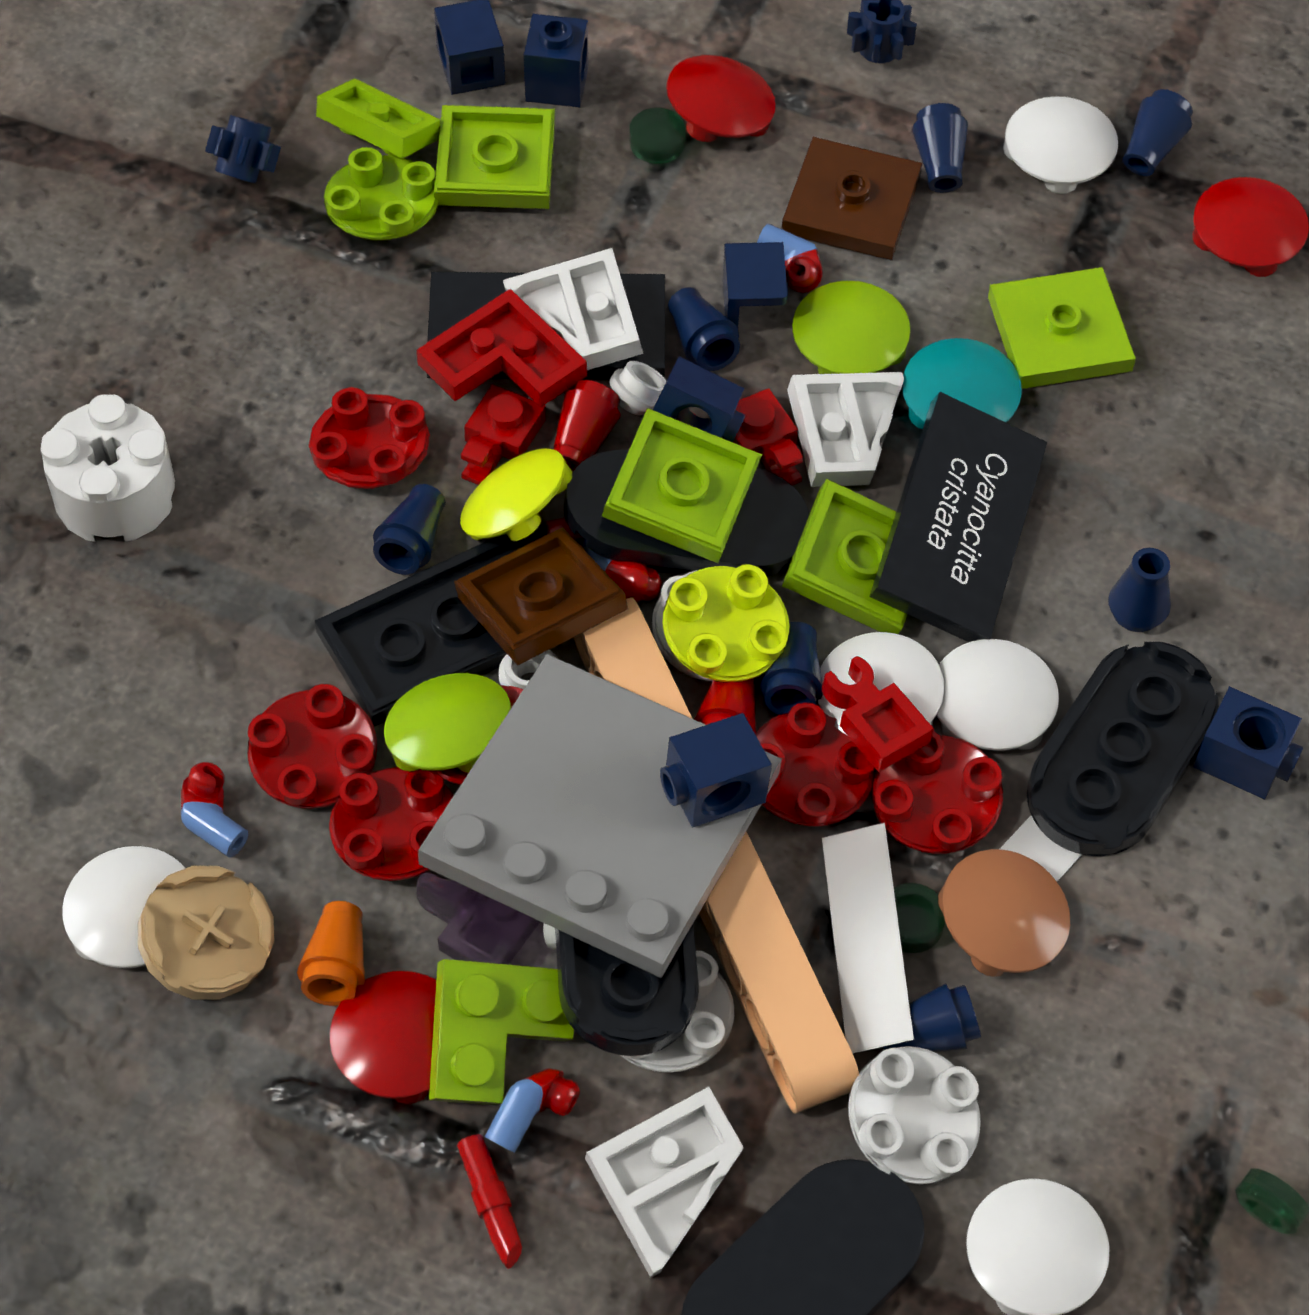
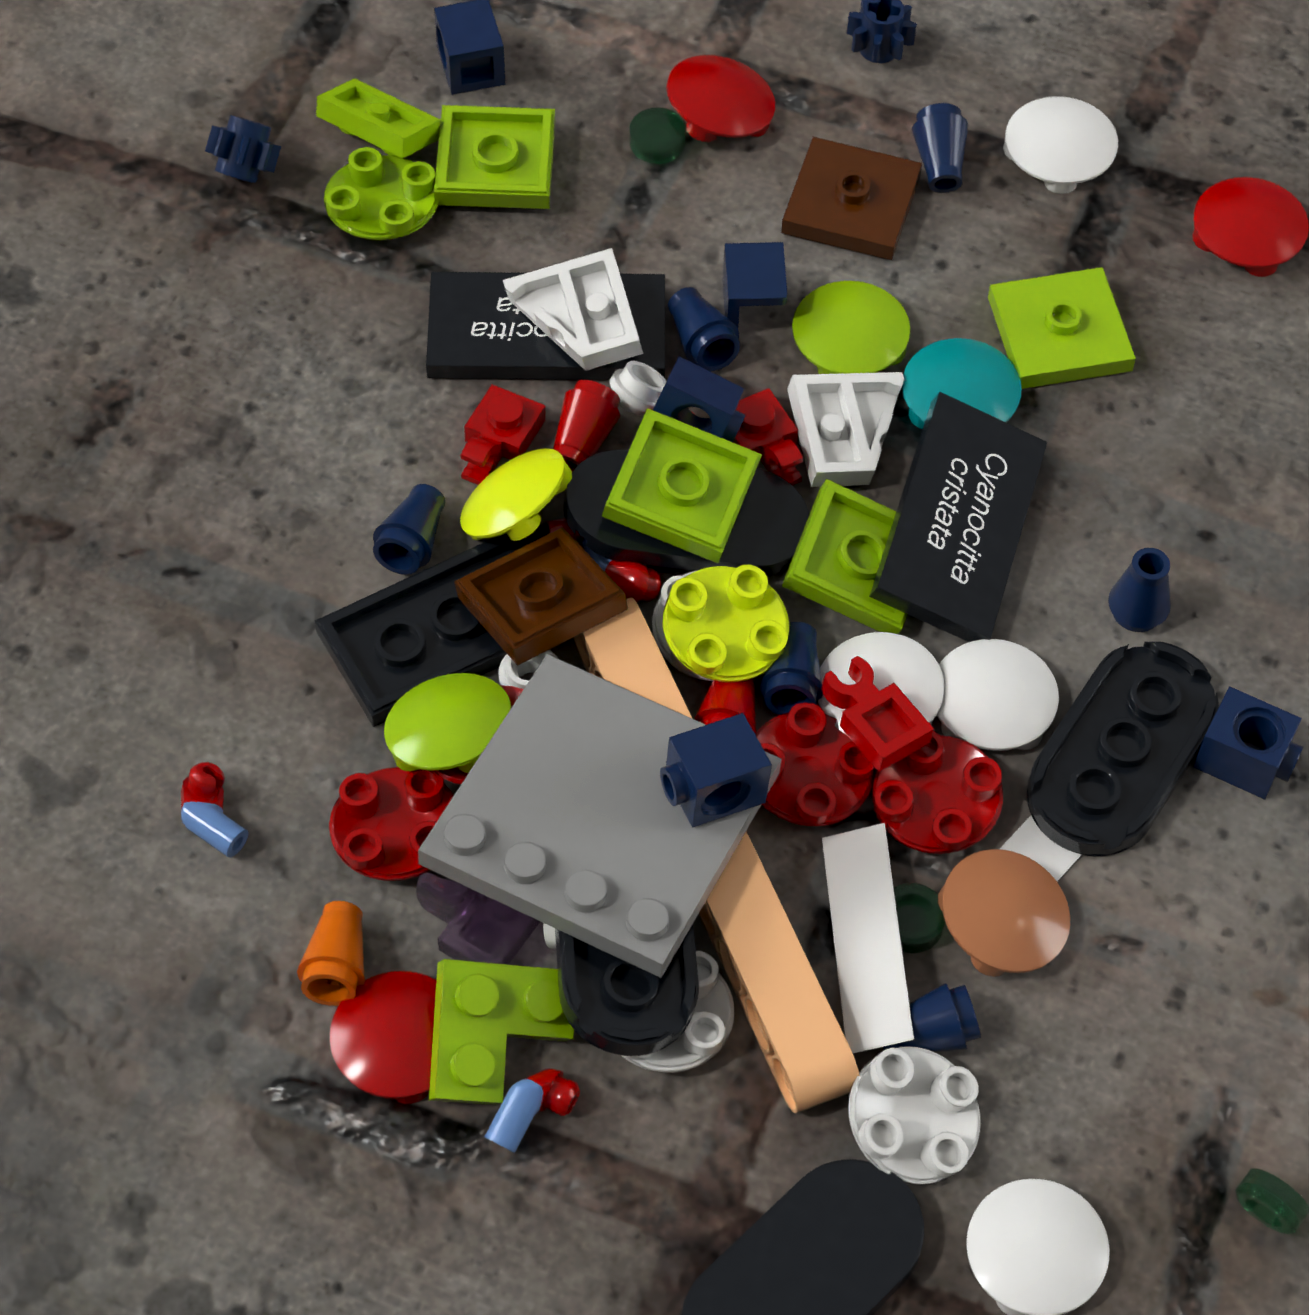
white brick [41,395,175,542] -> none
white dish [62,846,185,968] -> none
tan tile [137,866,275,1000] -> none
red dish [247,684,378,809] -> none
red dish [309,387,430,489] -> none
red plate [416,289,587,408] -> none
red piece [457,1134,522,1269] -> none
dark blue brick [524,14,588,108] -> none
white wing [585,1087,744,1278] -> none
arm [757,224,823,293] -> none
dark blue cone [1123,89,1193,176] -> none

